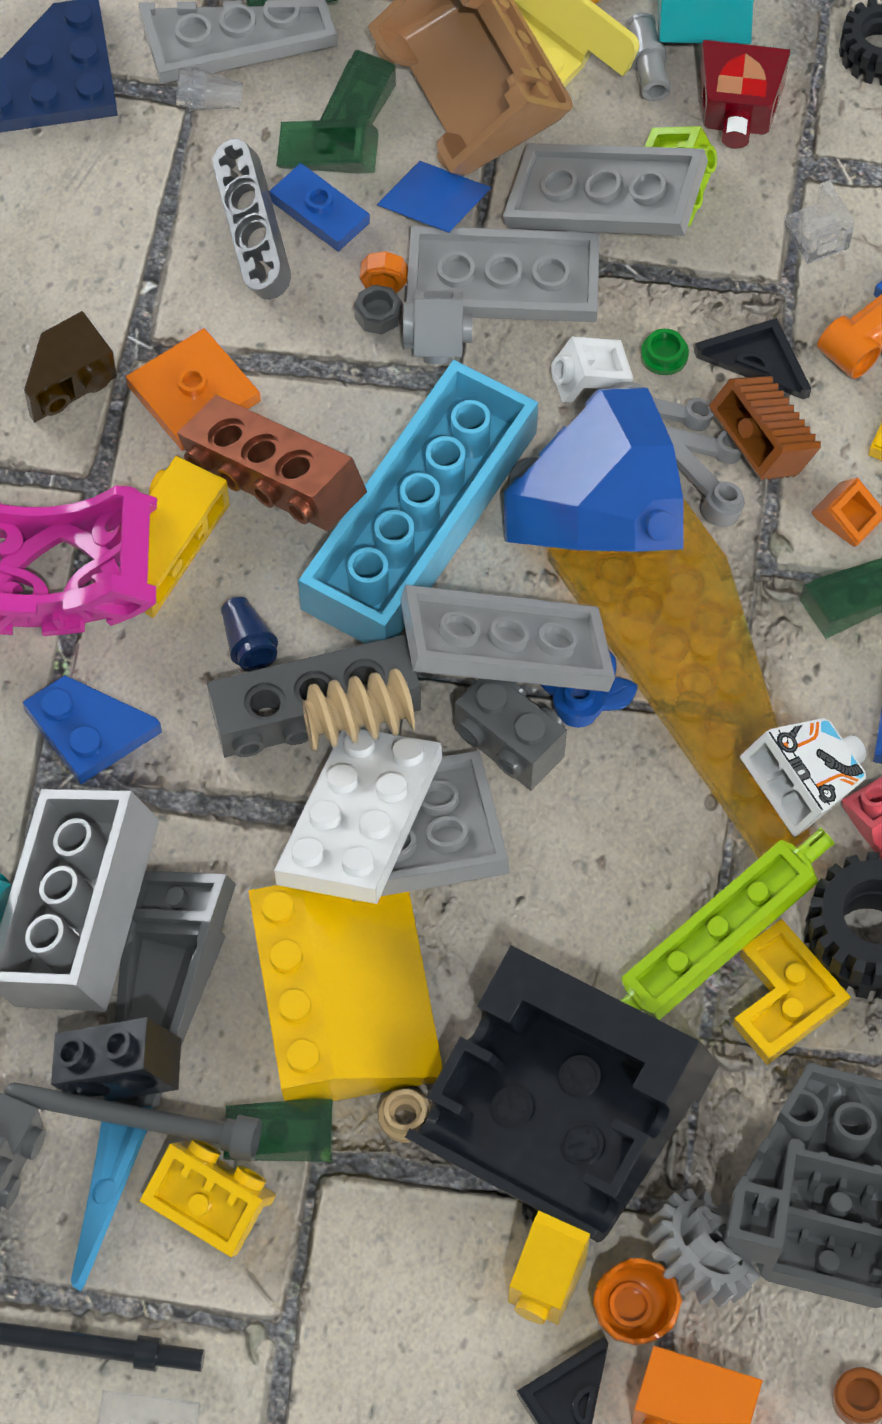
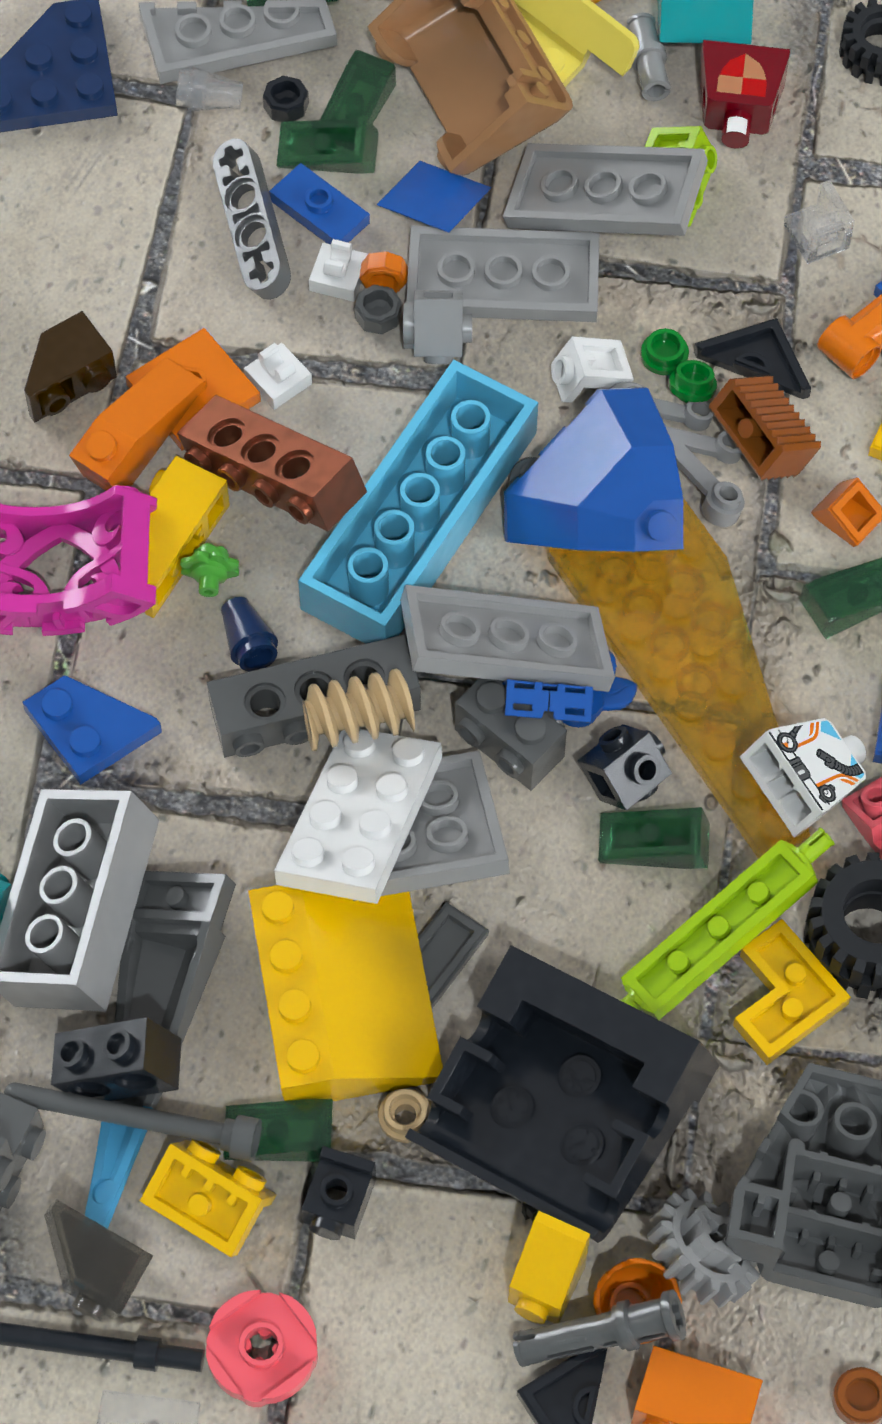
none -> clear smoke slope [44,1200,153,1322]
none -> orange slope [69,357,206,491]
none -> bright green plant [180,543,239,597]
none -> coral plate [206,1290,318,1407]
none -> white tile [244,342,312,410]
none -> black tile [263,76,309,124]
none -> black brick [302,1146,376,1240]
none -> white tile [309,239,368,302]
none -> dark grey tile [418,902,489,1009]
none -> blue piece [503,679,593,723]
none -> dark grey pin [513,1290,686,1367]
none -> black brick [577,724,672,810]
none -> clear green slope [598,807,710,869]
none -> green plate [668,360,717,403]

